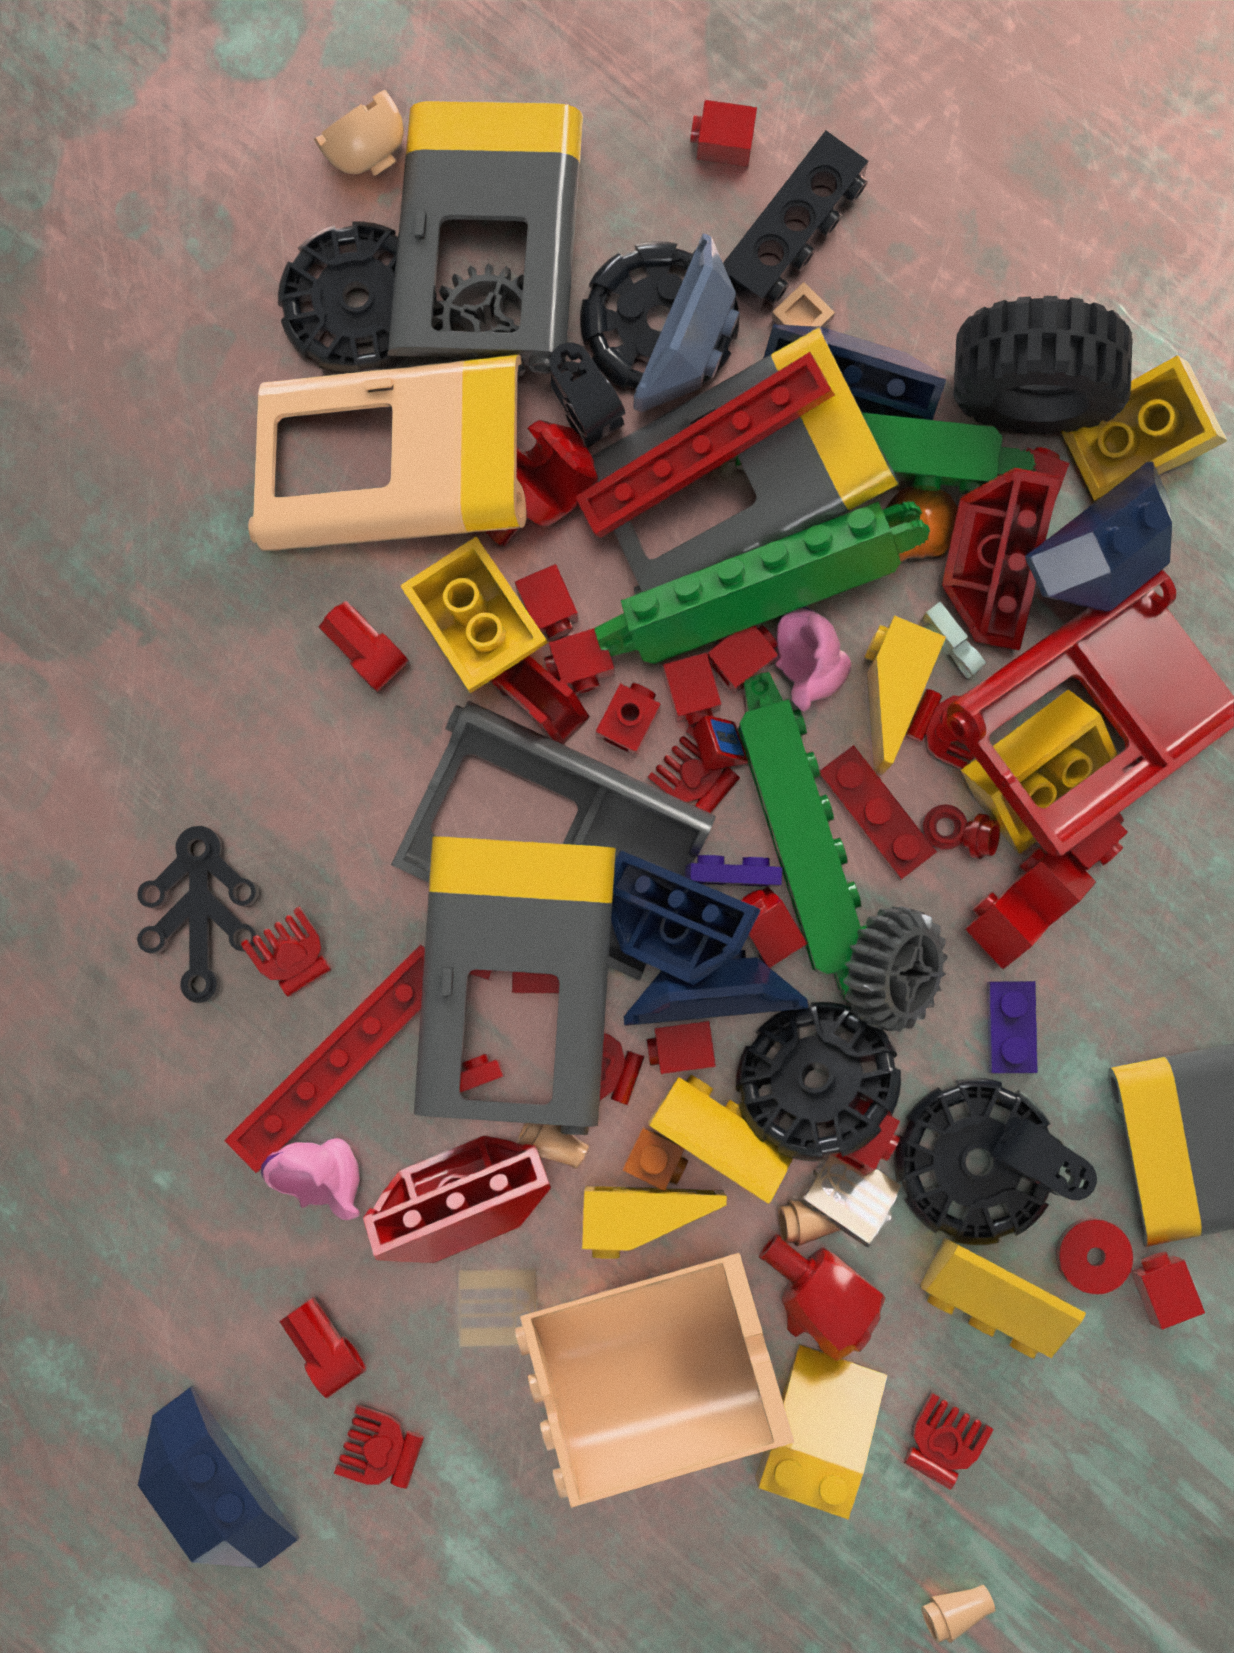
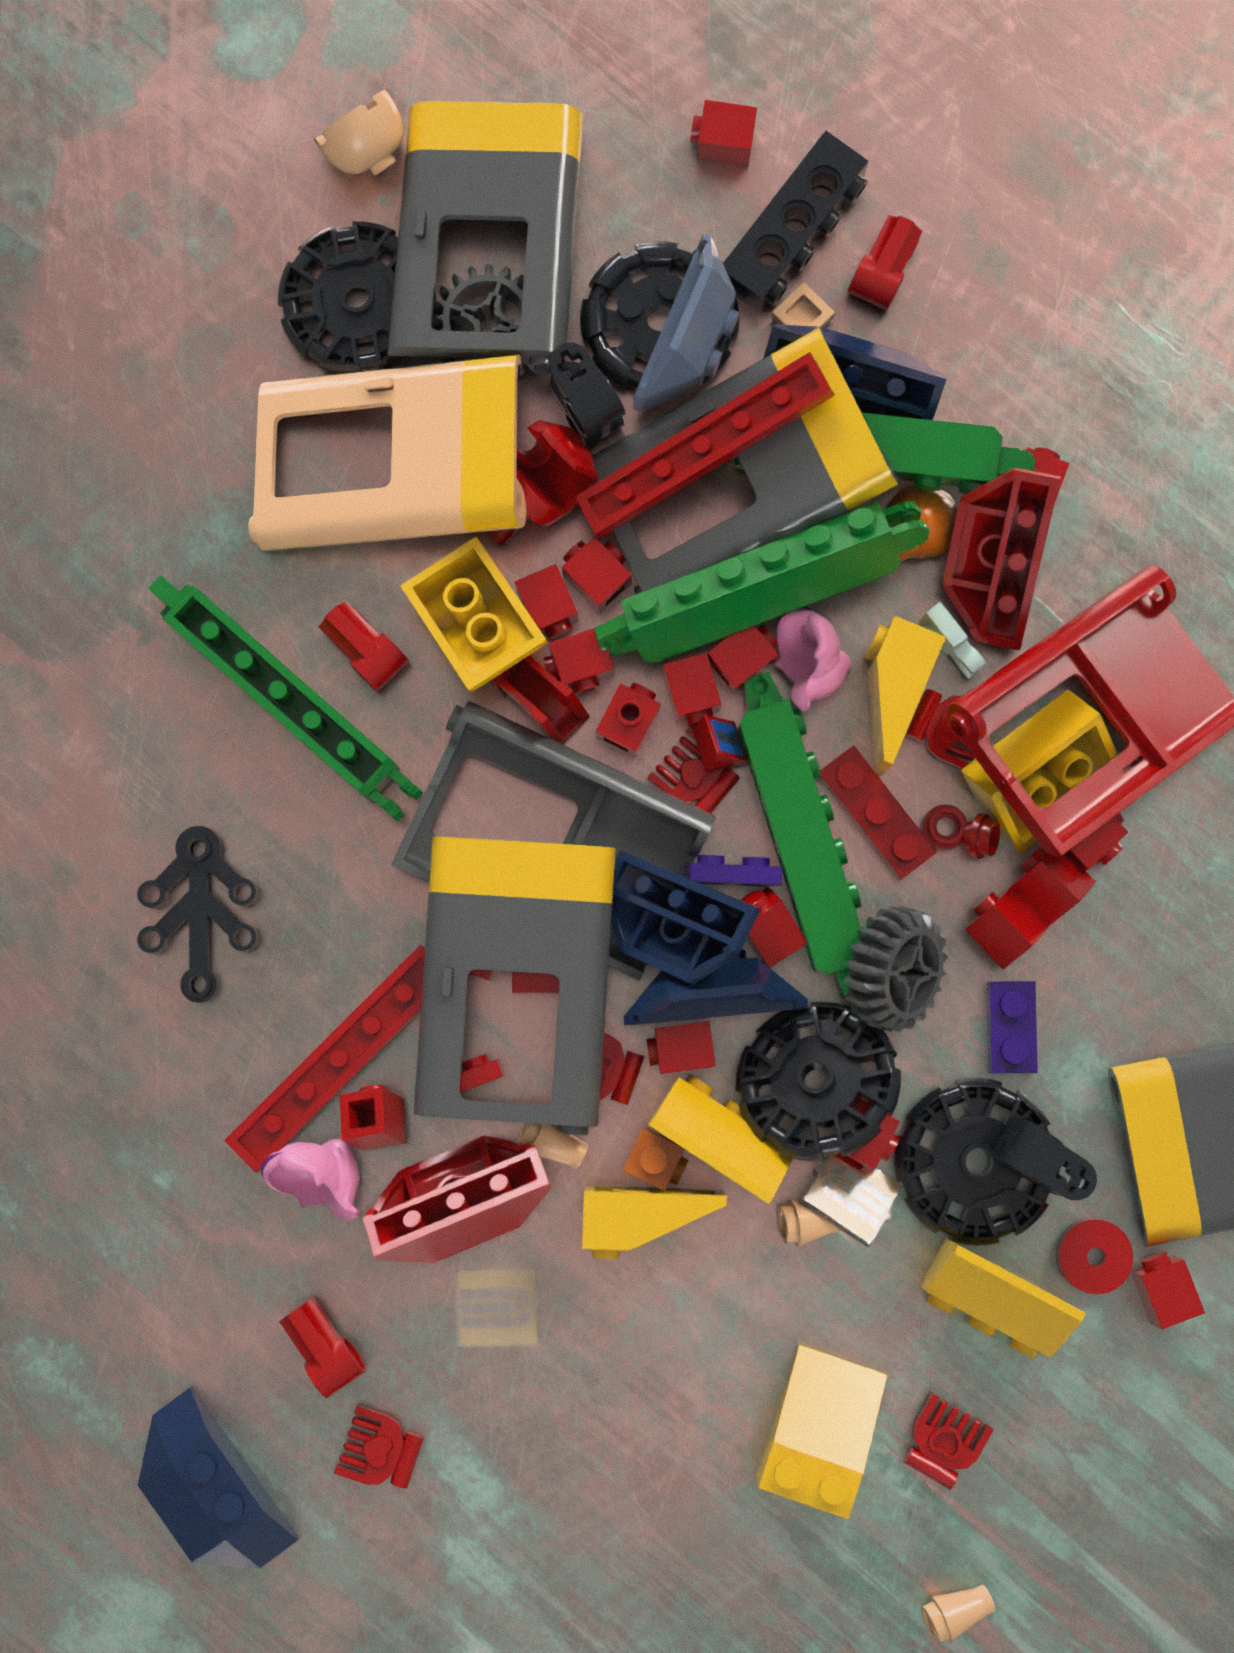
red piece [241,906,331,997] -> none
light nougat cylinder [515,1253,794,1507] -> none
red piece [758,1234,886,1361] -> none
black tyre [953,296,1133,434] -> none
dark blue wedge [1025,462,1172,611] -> none
yellow slope [1061,355,1227,501] -> none
none -> green hinge [148,575,423,822]
none -> red brick [339,1085,407,1151]
none -> red brick [562,536,632,614]
none -> red piece [847,215,922,311]

